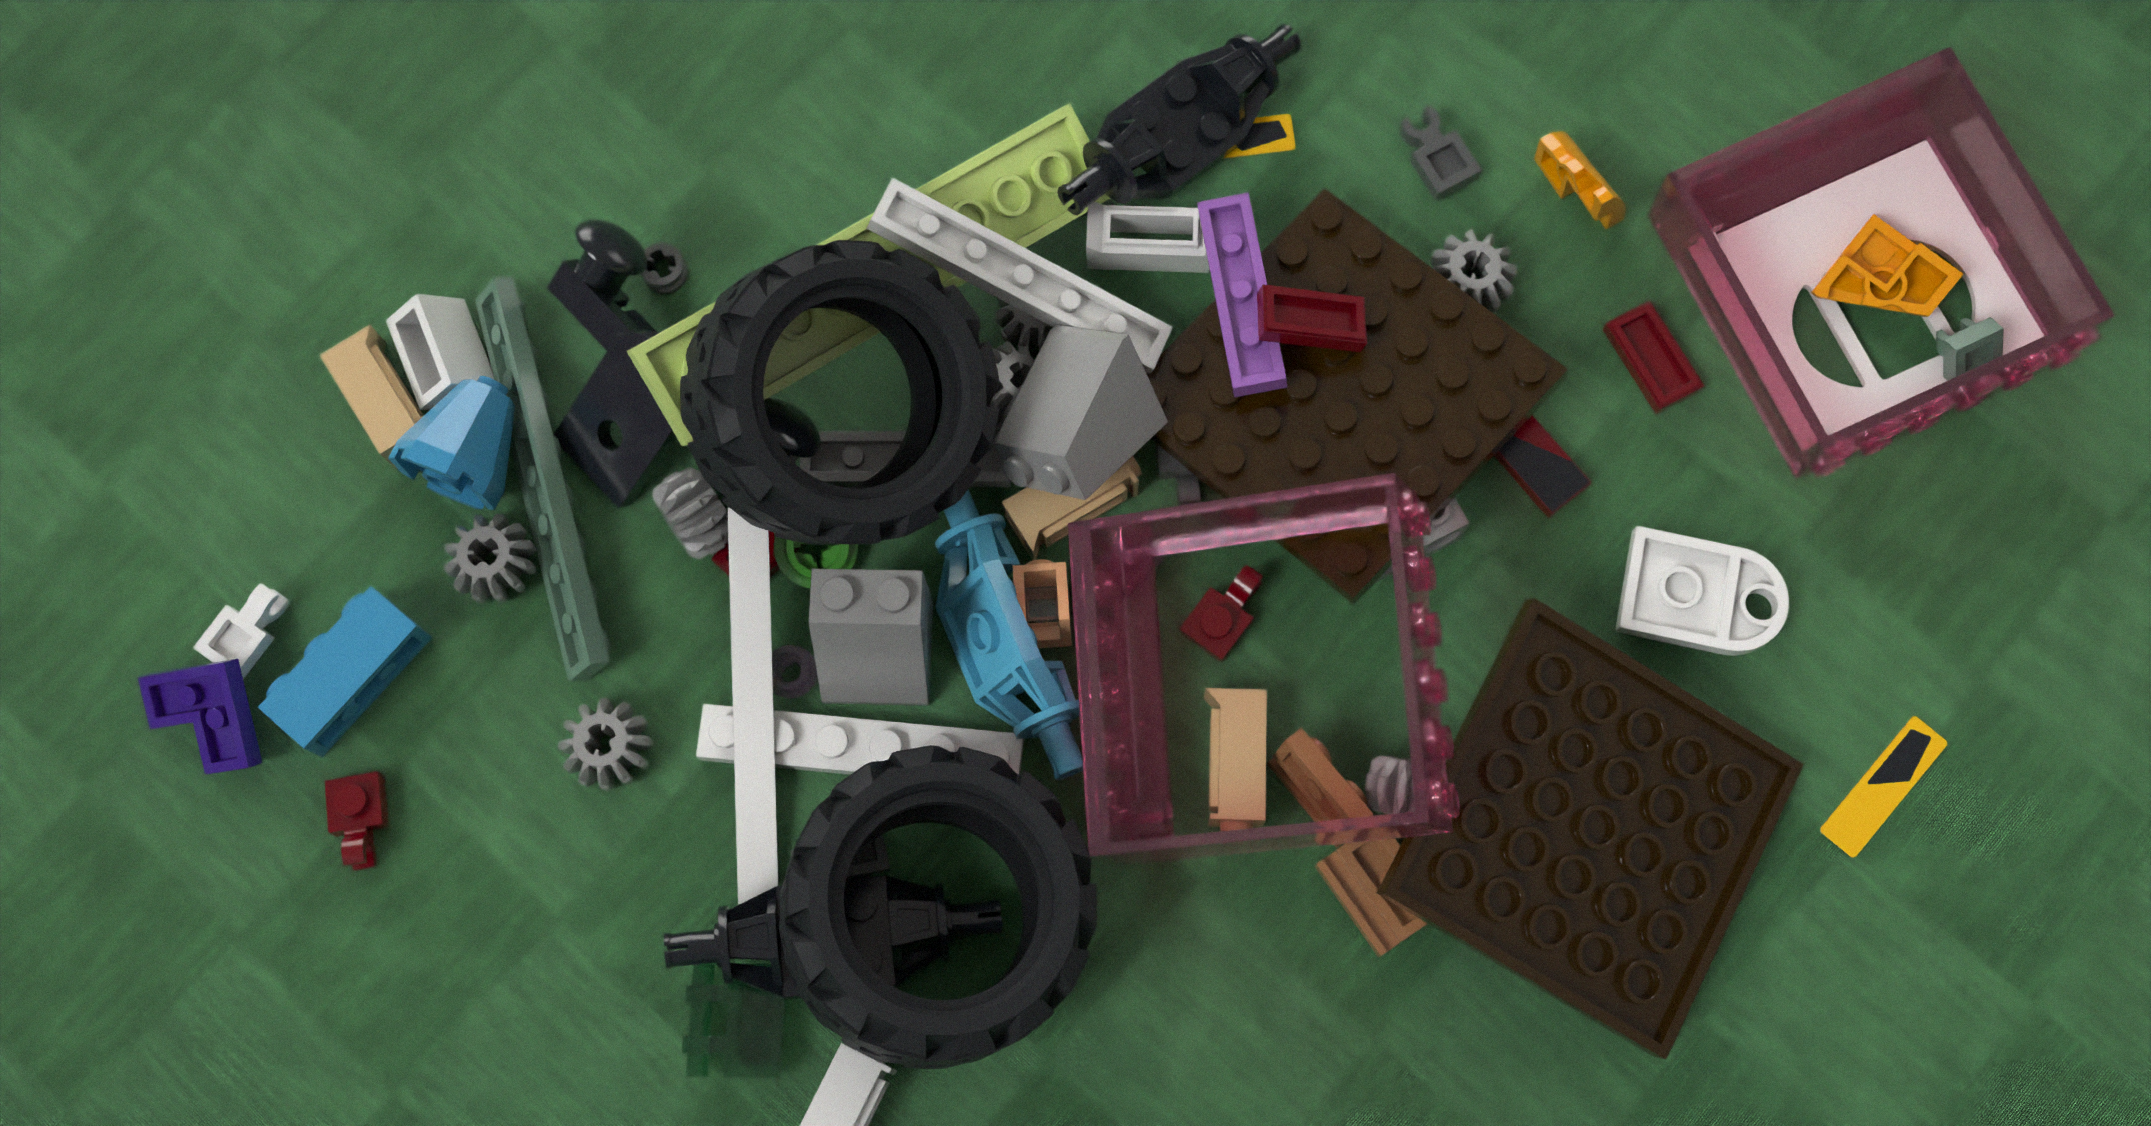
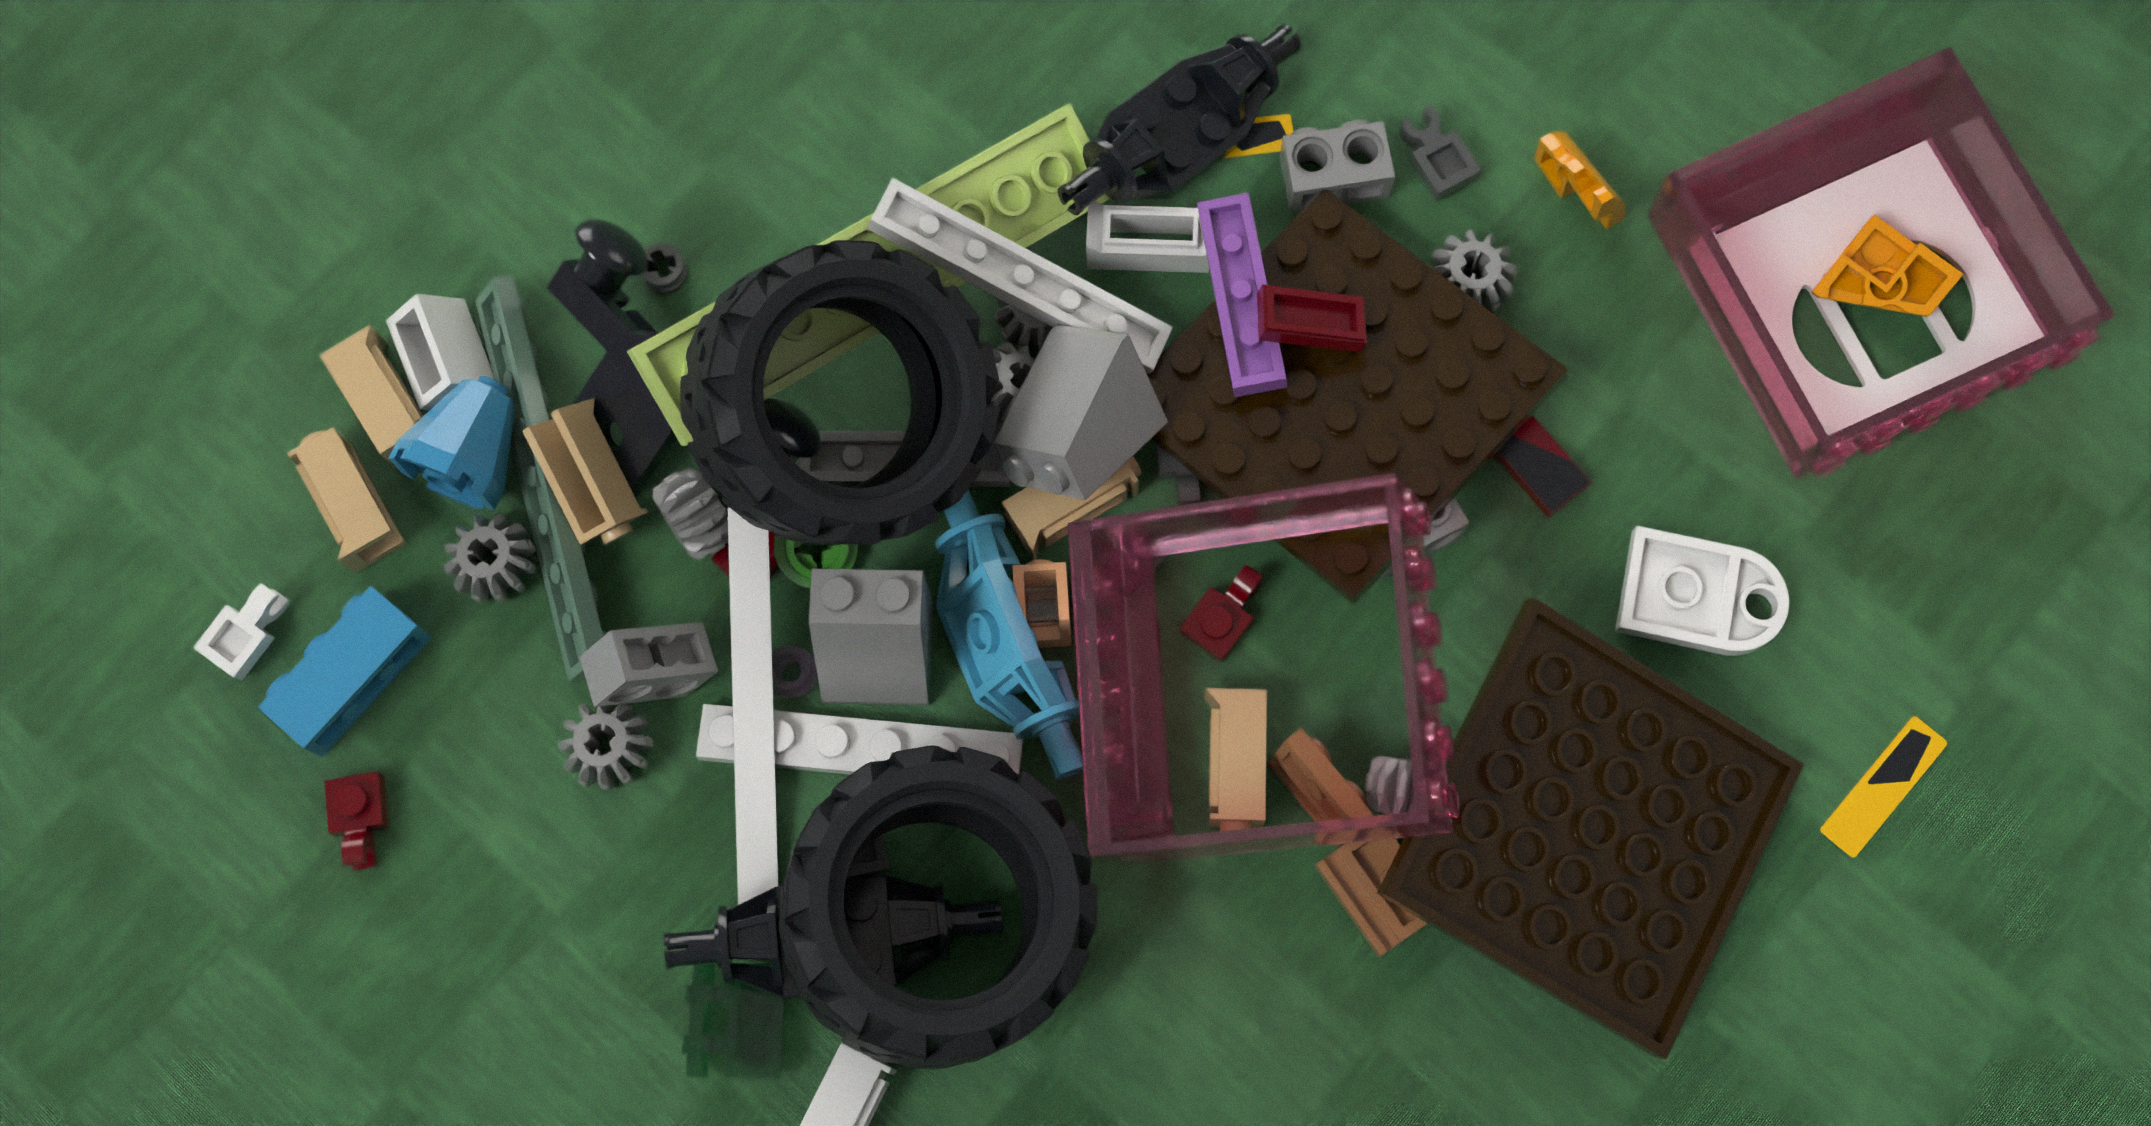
dark purple plate [138,659,263,775] -> none
dark red tile [1602,300,1705,415] -> none
sand green tile [1936,317,2004,388] -> none
none -> tan window [287,427,407,573]
none -> tan window [522,398,648,545]
none -> light grey brick [579,622,718,707]
none -> light grey brick [1279,120,1395,213]

